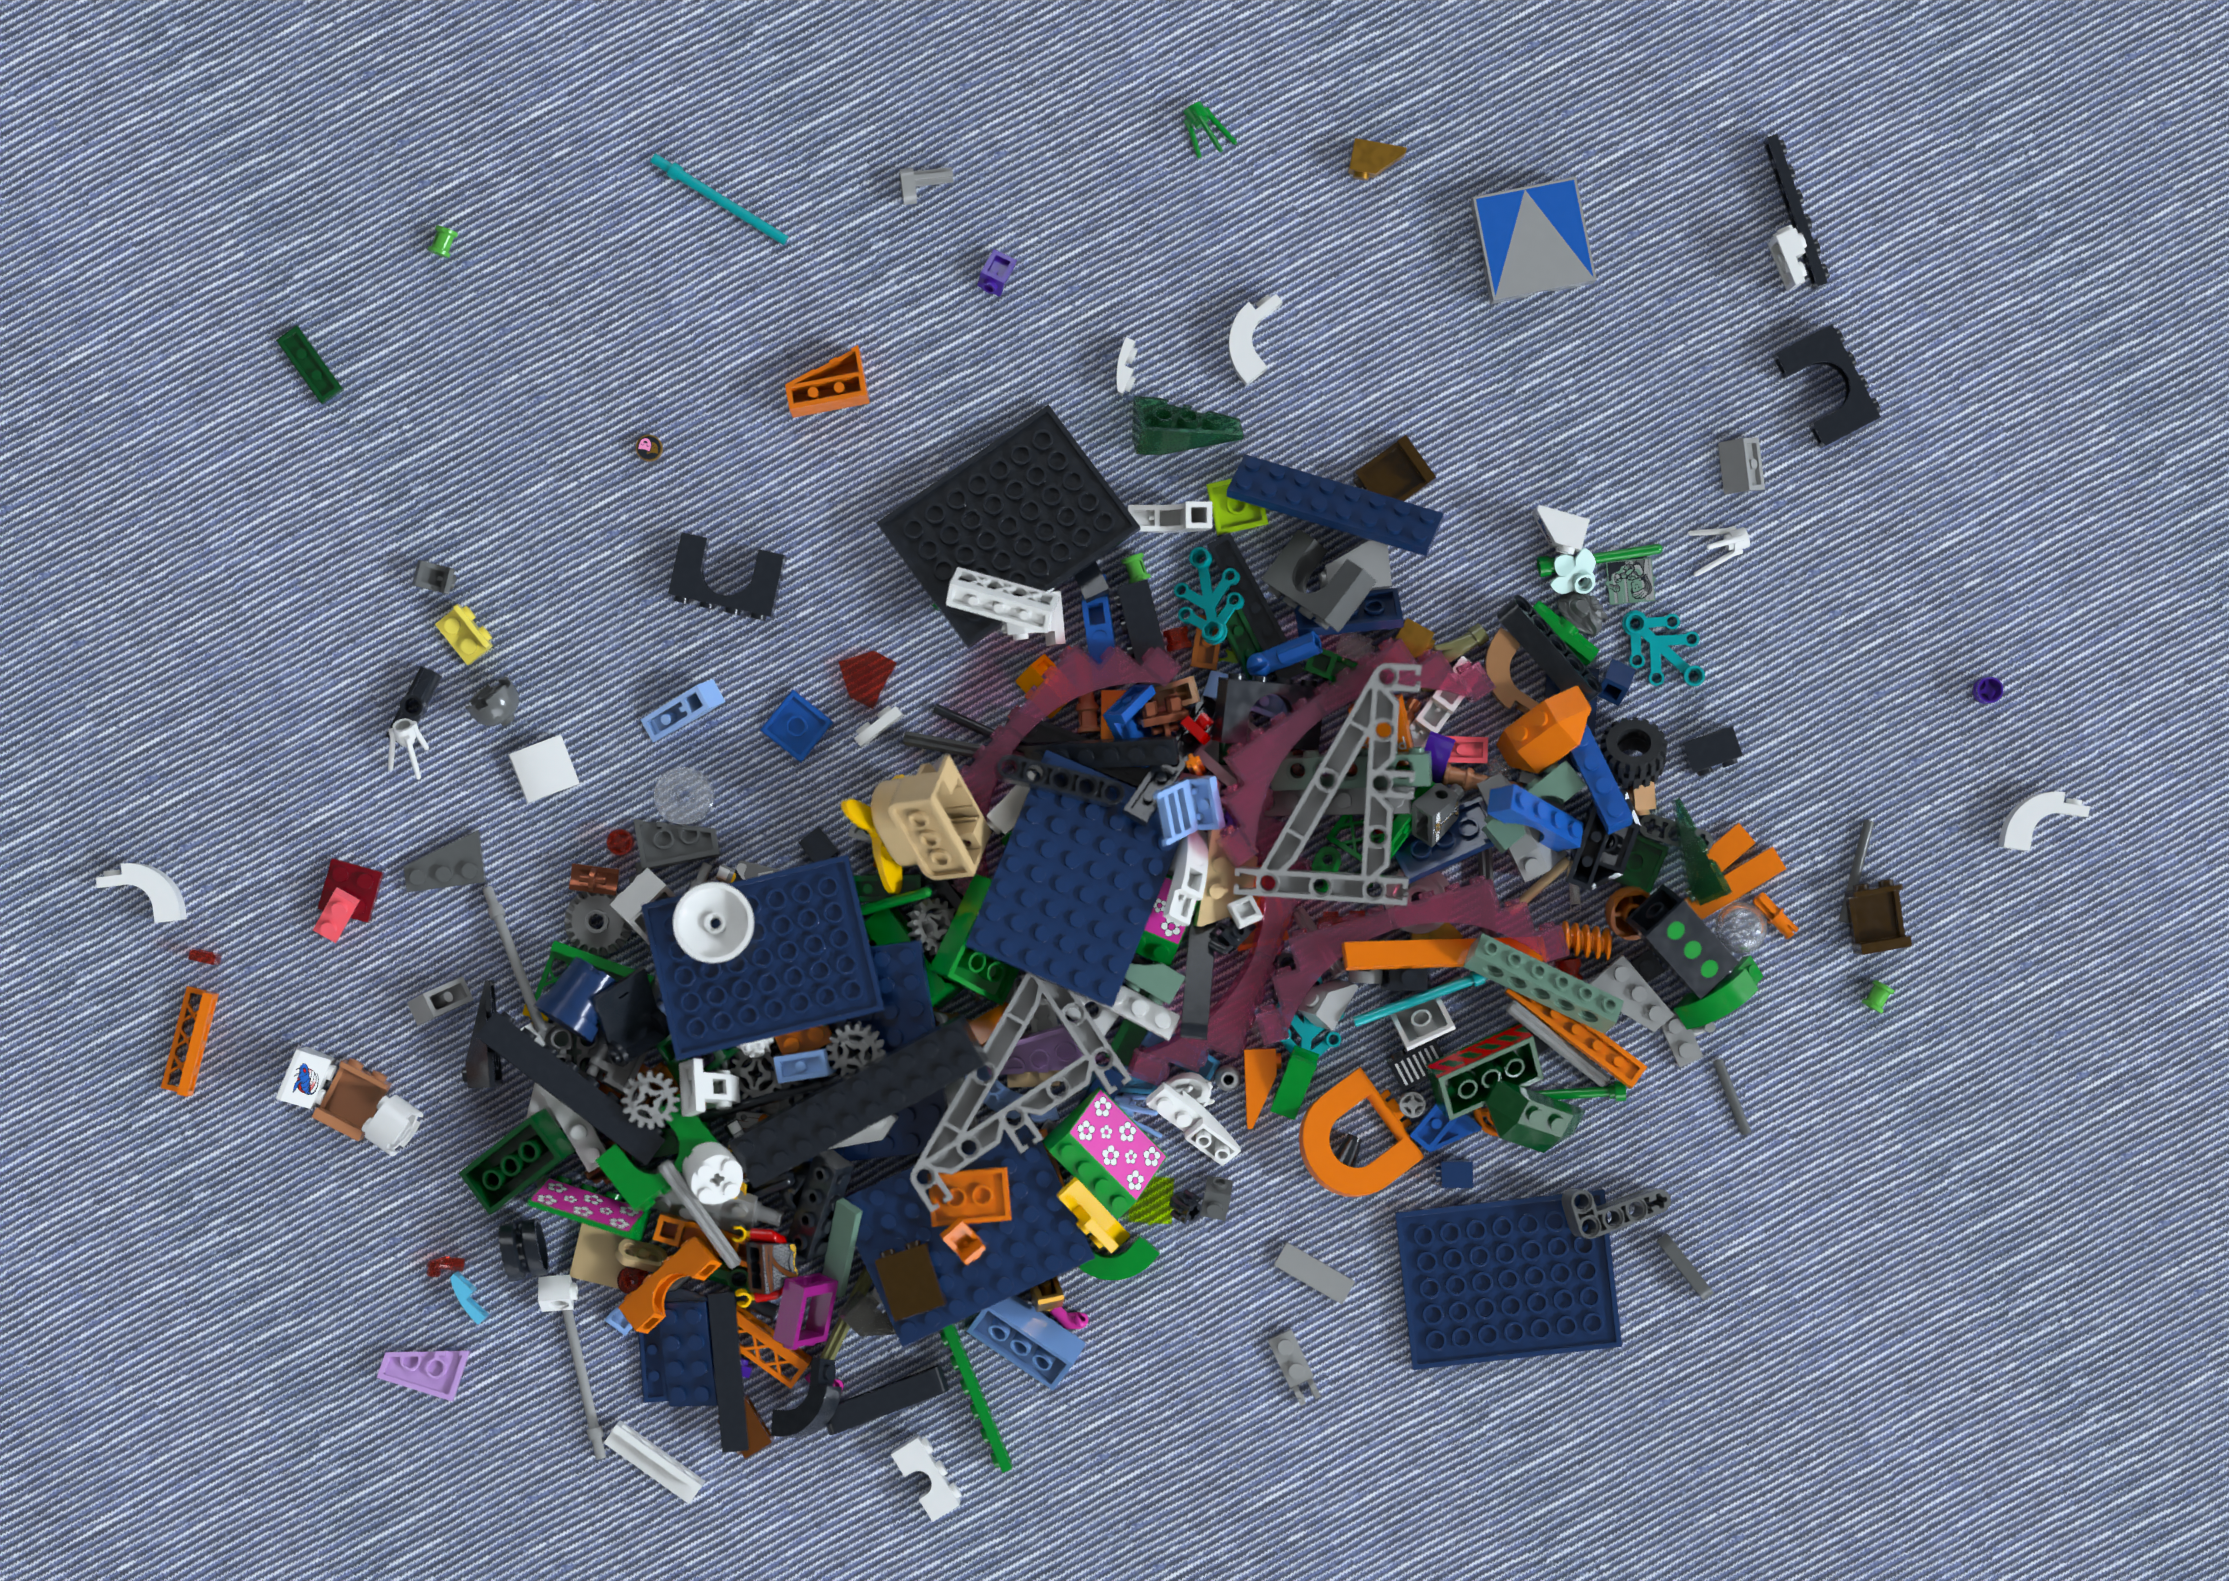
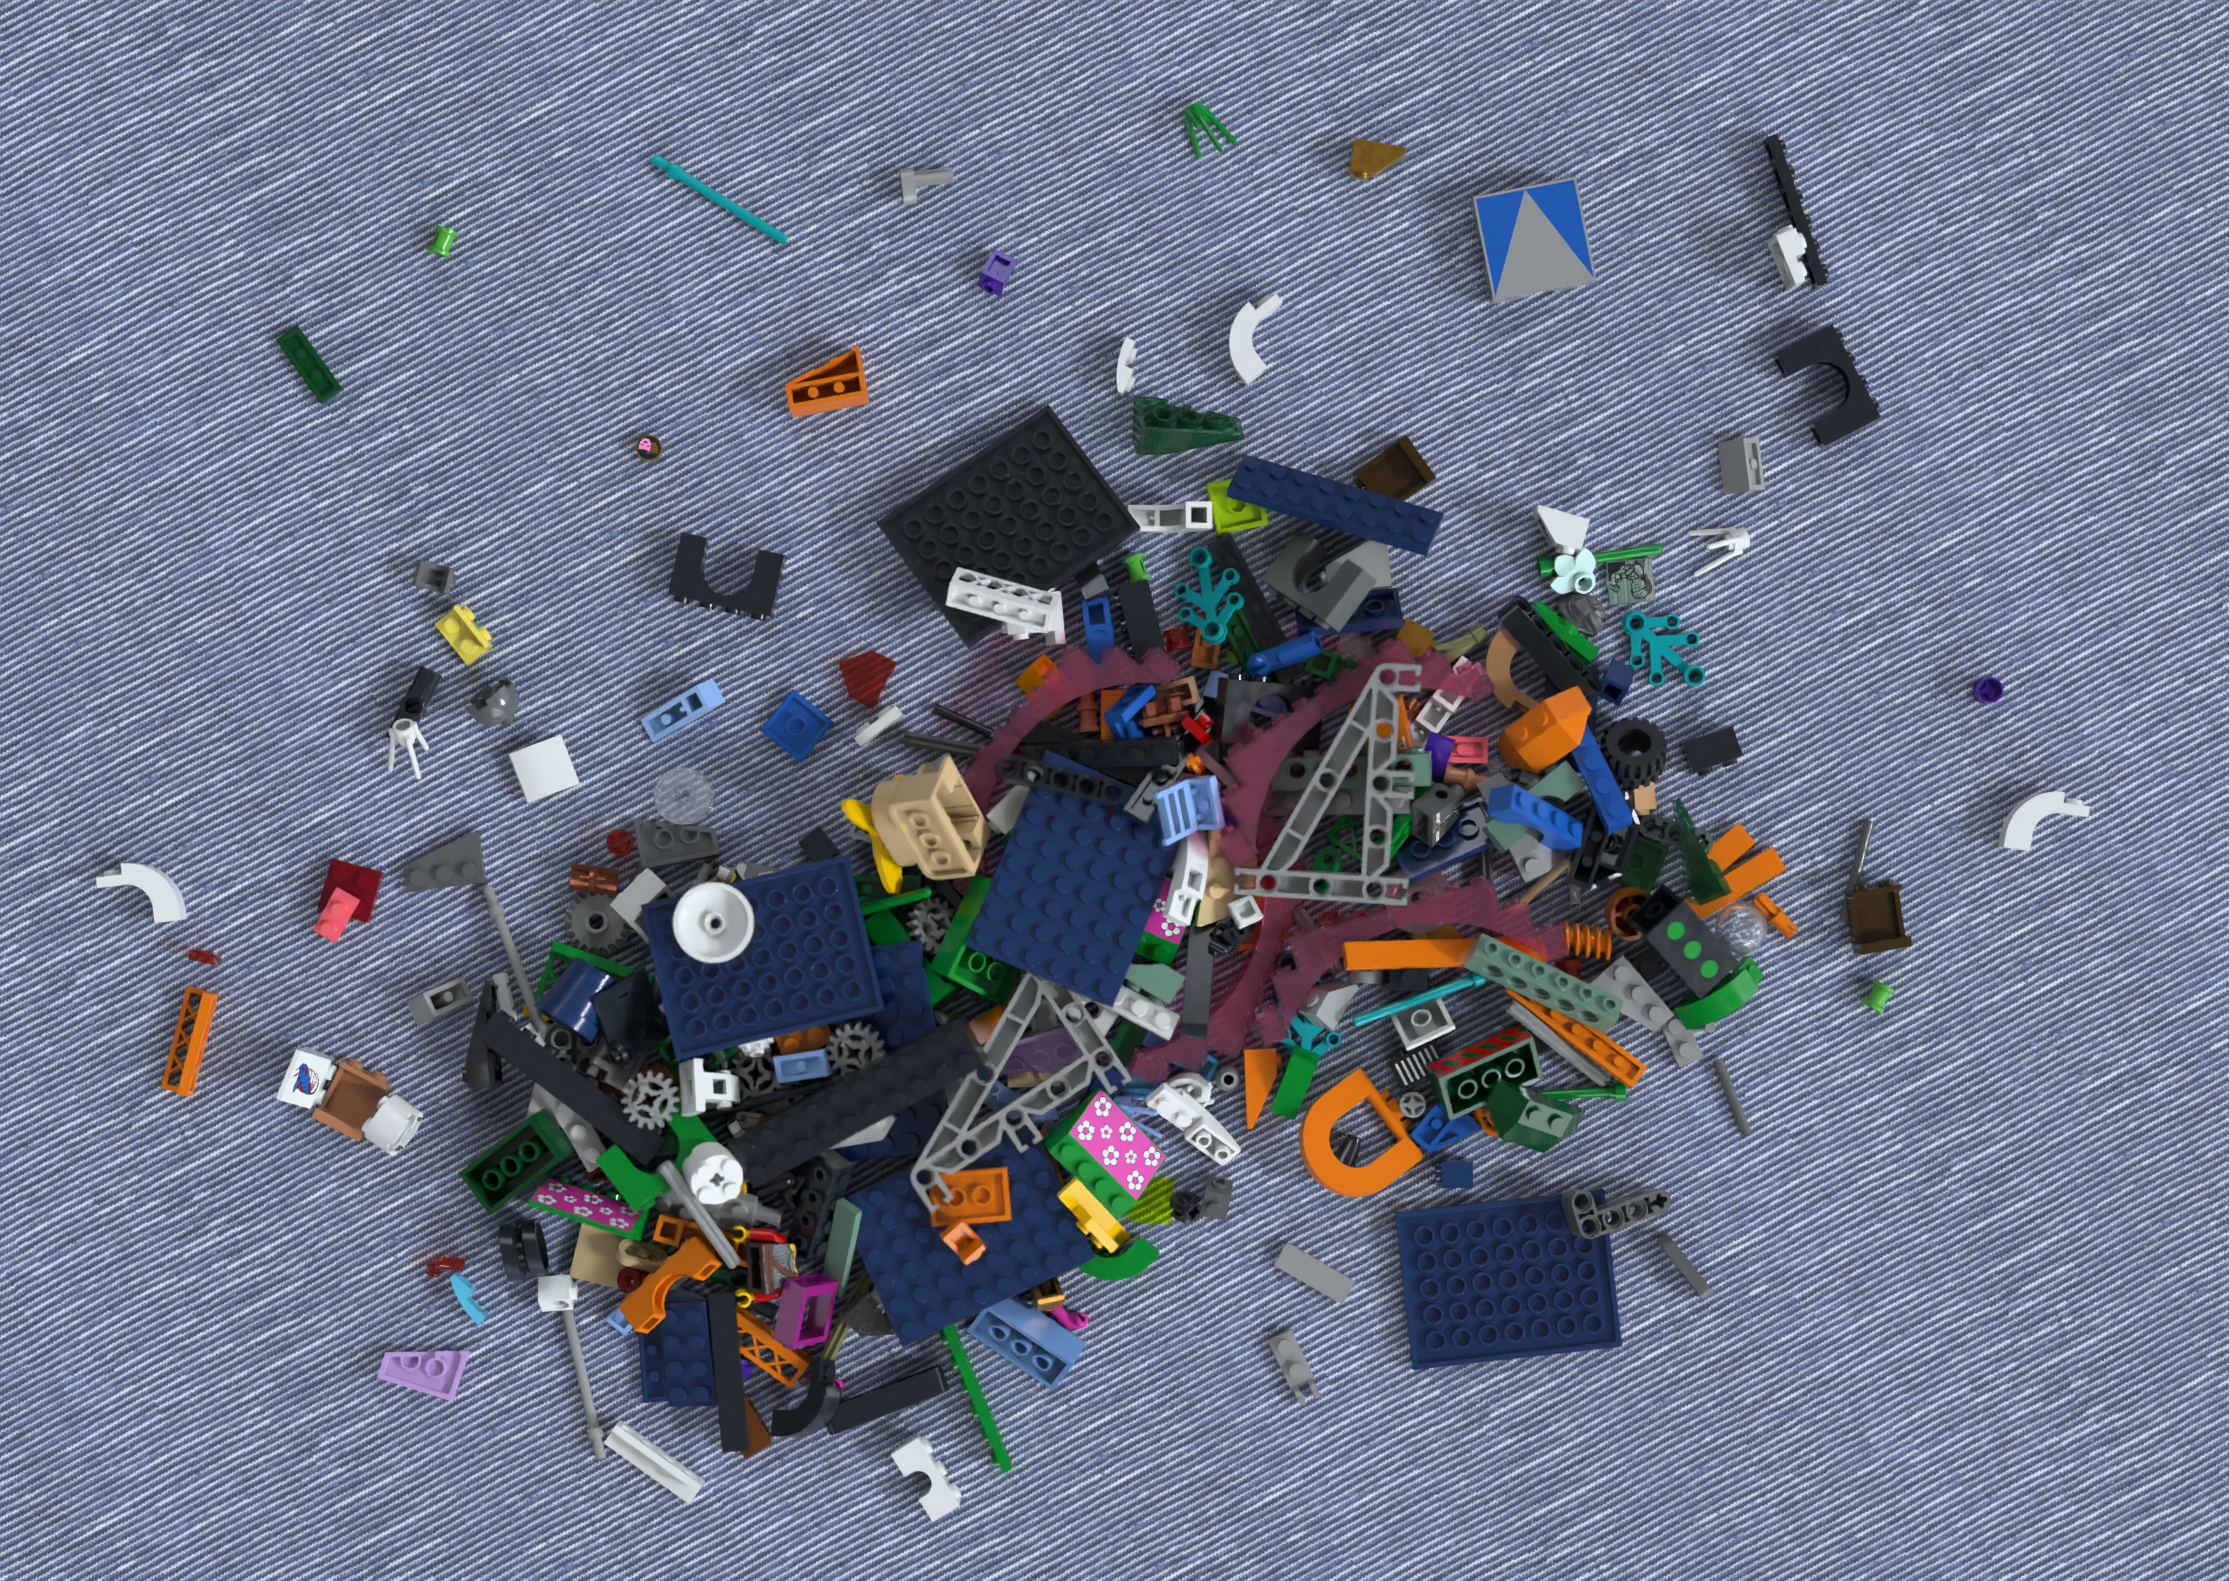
dark brown panel [874,1239,947,1322] -> none
none -> white axle [493,972,517,1022]

